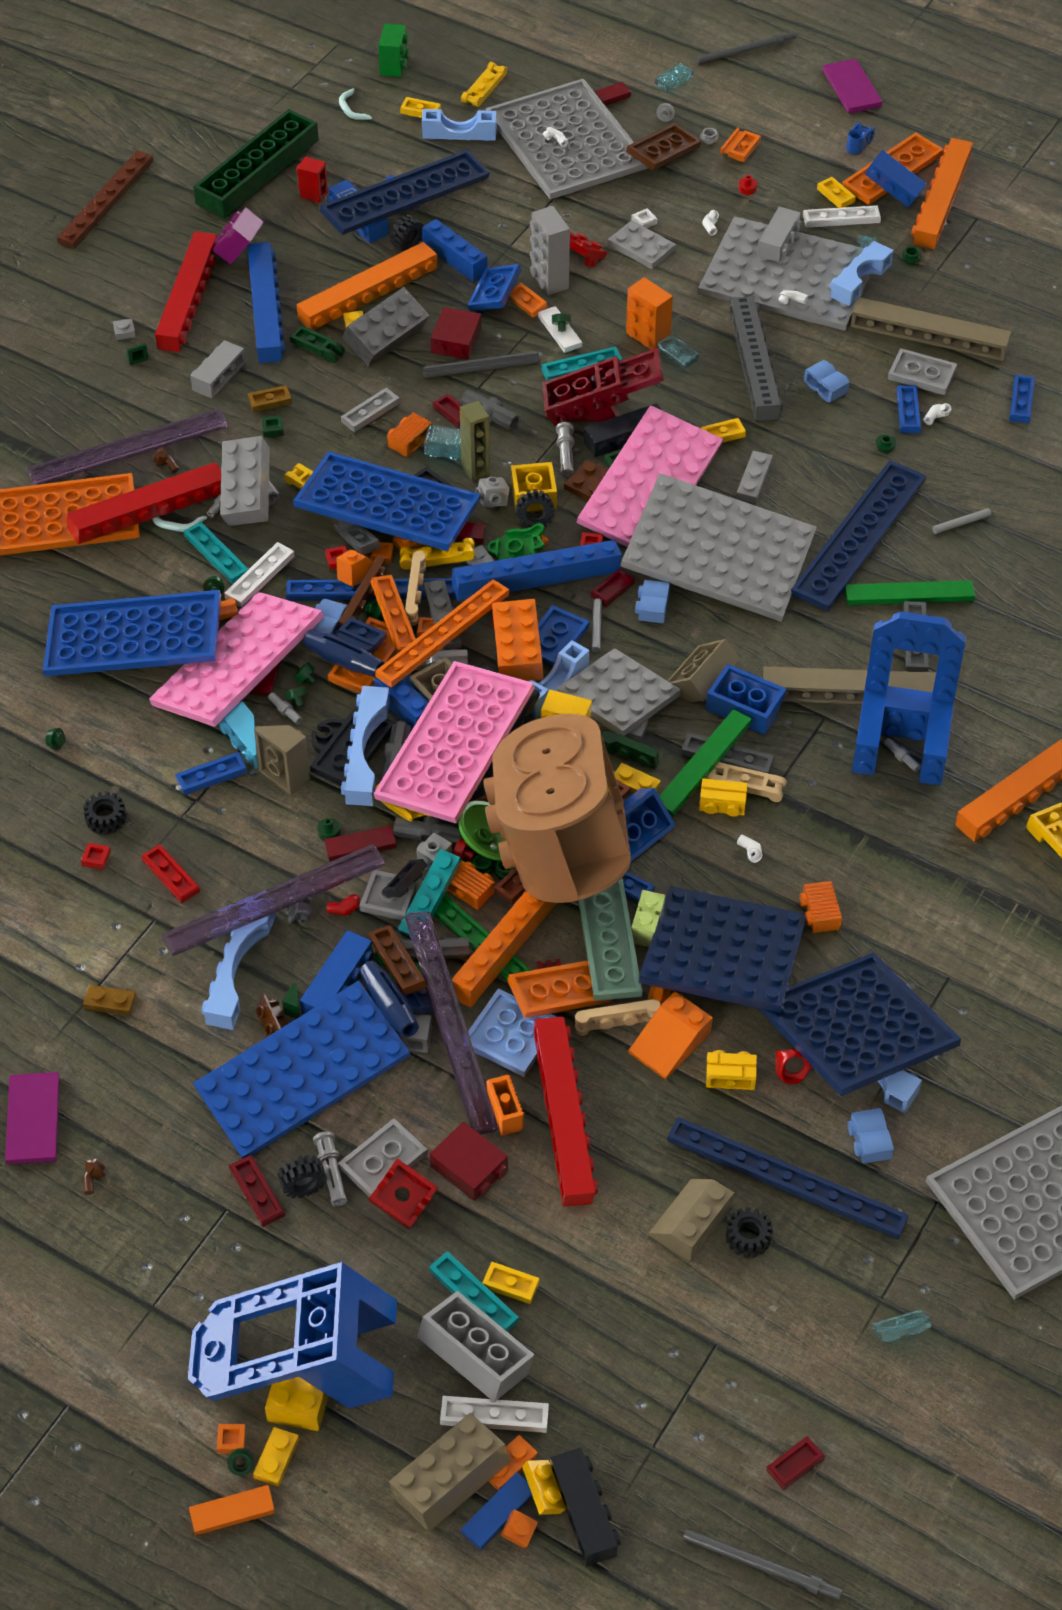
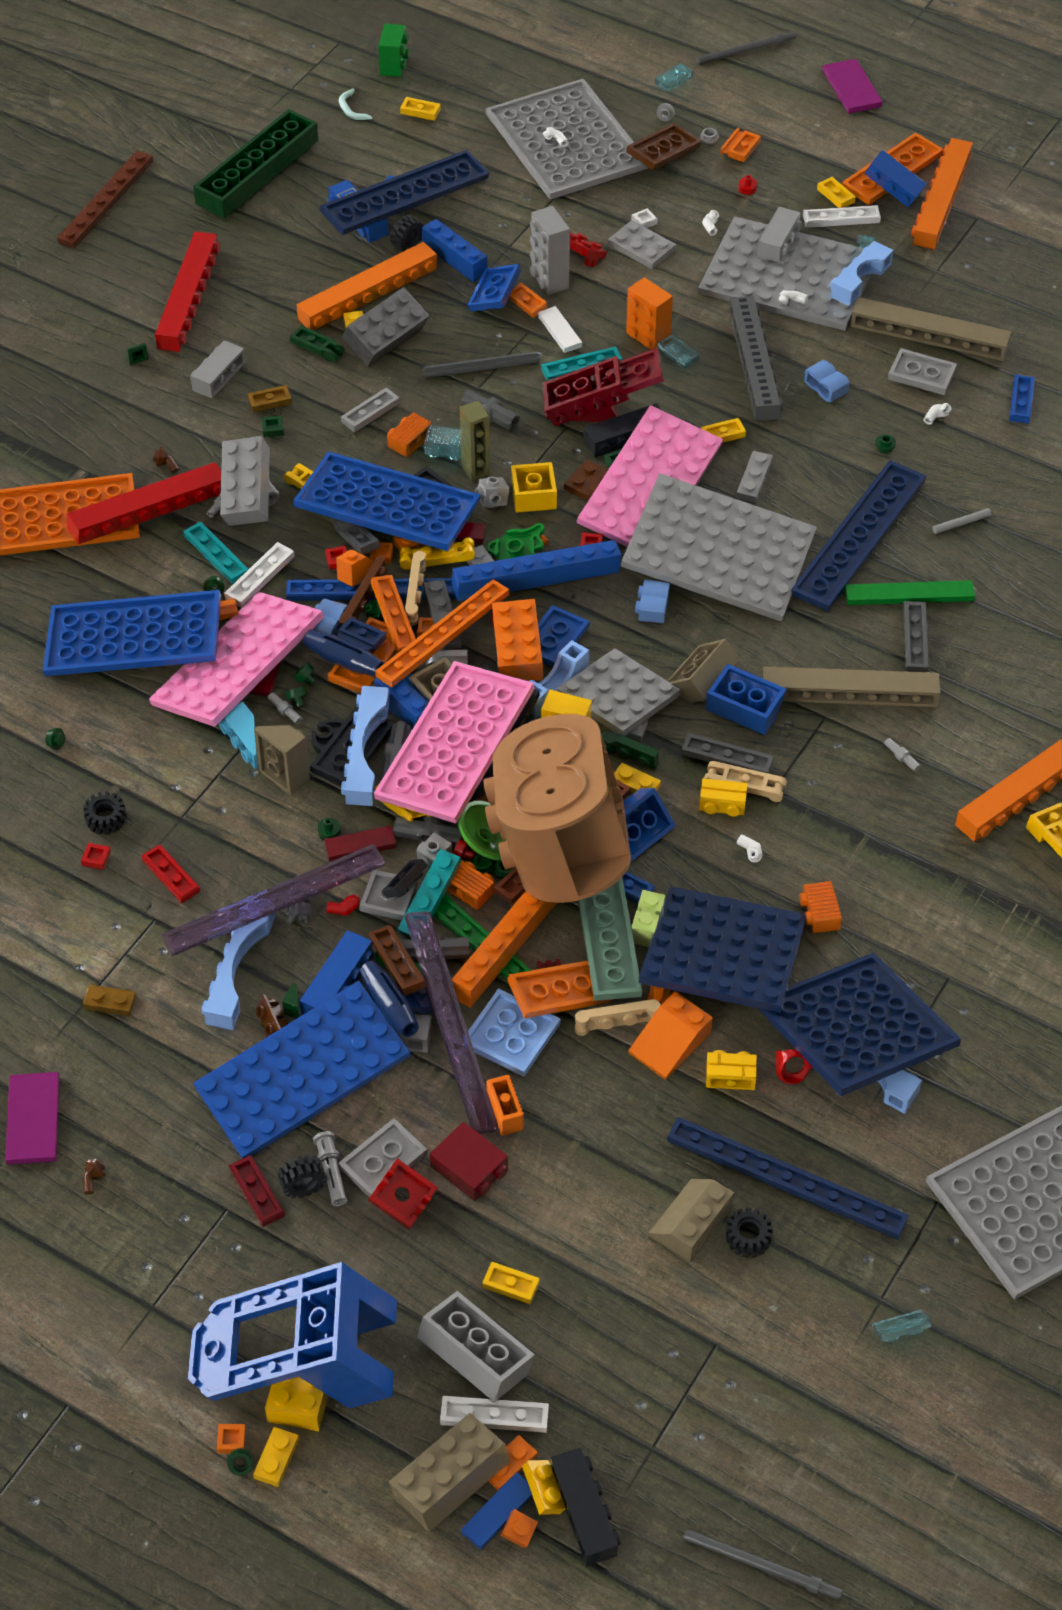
clear purple plate [27,409,227,485] -> none
light grey plate [113,318,136,340] -> none
light aqua animal [152,516,207,532] -> none
blue plate [175,752,247,796] -> none
orange tile [189,1485,275,1536] -> none
magenta brick [213,207,263,264] -> none
blue brick [247,242,285,363] -> none
red brick [296,157,328,203] -> none
light blue arch [422,109,496,141] -> none
teal plate [429,1251,519,1332] -> none
dark red brick [430,307,481,360] -> none
dark red tile [432,394,462,429] -> none
yellow plate [461,62,507,107] -> none
black tyre [516,489,555,528] -> none
red brick [533,1017,598,1207] -> none
dark green tile [552,313,571,332] -> none
light grey pin [556,422,575,478] -> none
dark red tile [590,569,635,607] -> none
light grey bar [592,599,602,652] -> none
dark red tile [594,82,631,106] -> none
green tile [659,709,752,816] -> none
dark red tile [766,1436,825,1490] -> none
blue piece [846,122,875,154] -> none
medium blue brick [847,1108,894,1164] -> none
blue bracket [852,612,966,785] -> none
blue tile [896,386,921,433] -> none
dark green plate [902,246,921,264] -> none

